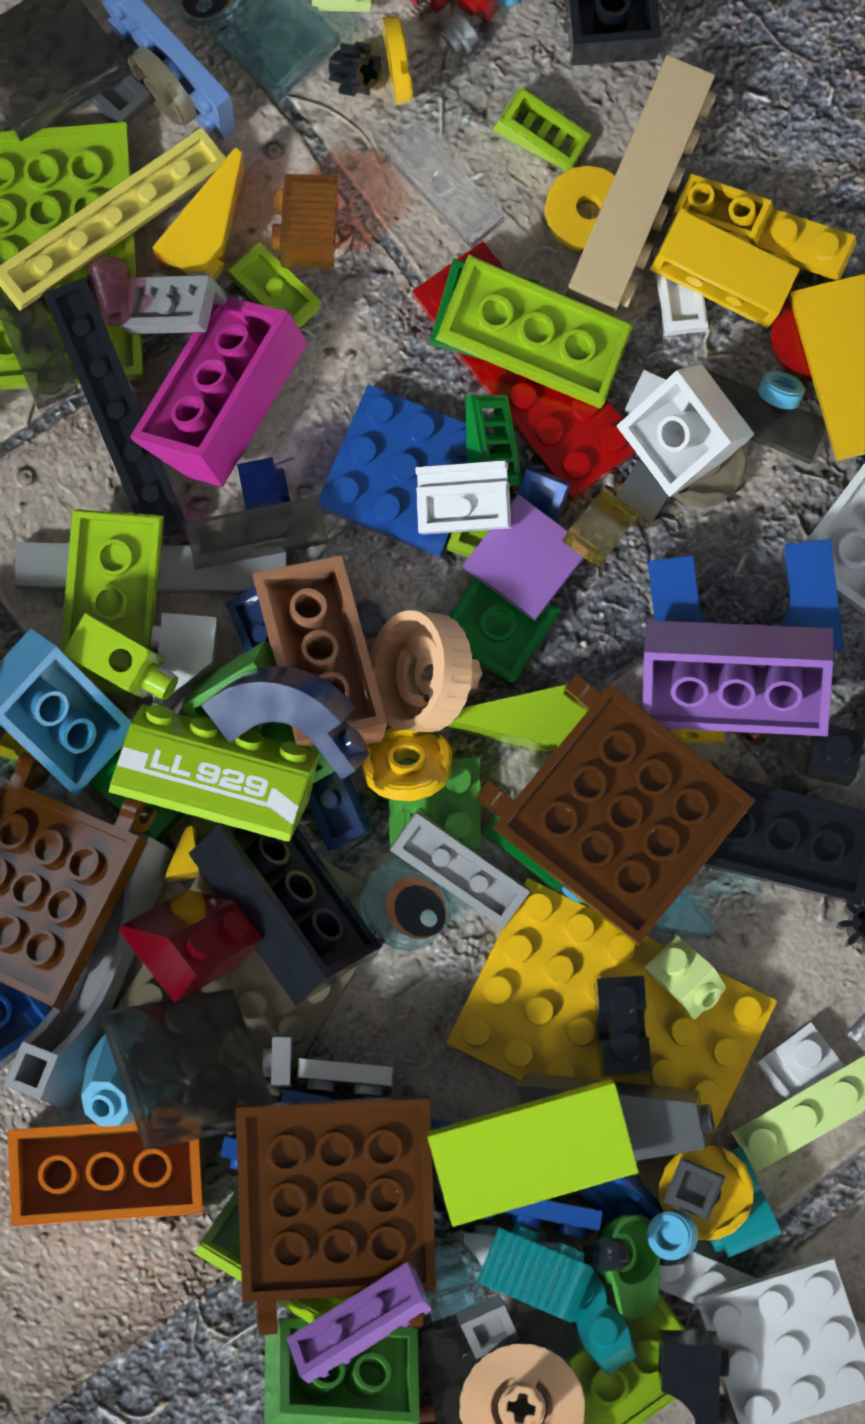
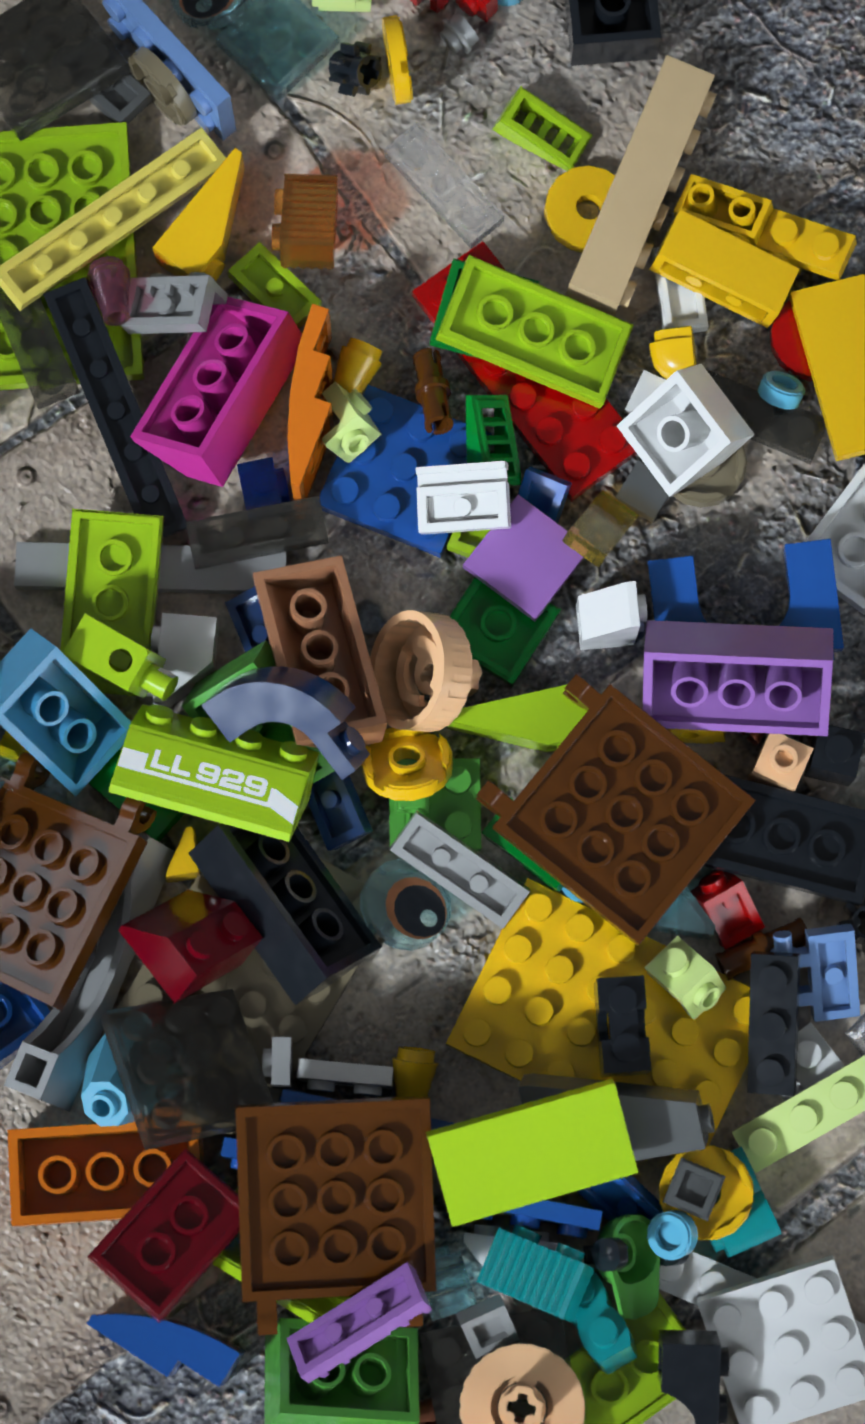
none -> blue slope [86,1312,246,1387]
none -> dark red tile [87,1148,240,1323]
none -> orange slope [287,303,334,510]
none -> yellowish green bracket [322,382,382,463]
none -> yellow cone [333,337,383,394]
none -> yellow cone [392,1046,438,1097]
none -> reddish brown pin [413,348,454,435]
none -> white slope [576,581,647,650]
none -> yellow piece [649,326,697,380]
none -> red bracket [689,871,765,950]
none -> reddish brown pin [715,918,807,981]
none -> light nougat brick [747,734,814,792]
none -> black plate [747,951,800,1096]
none -> medium blue plate [770,923,860,1022]

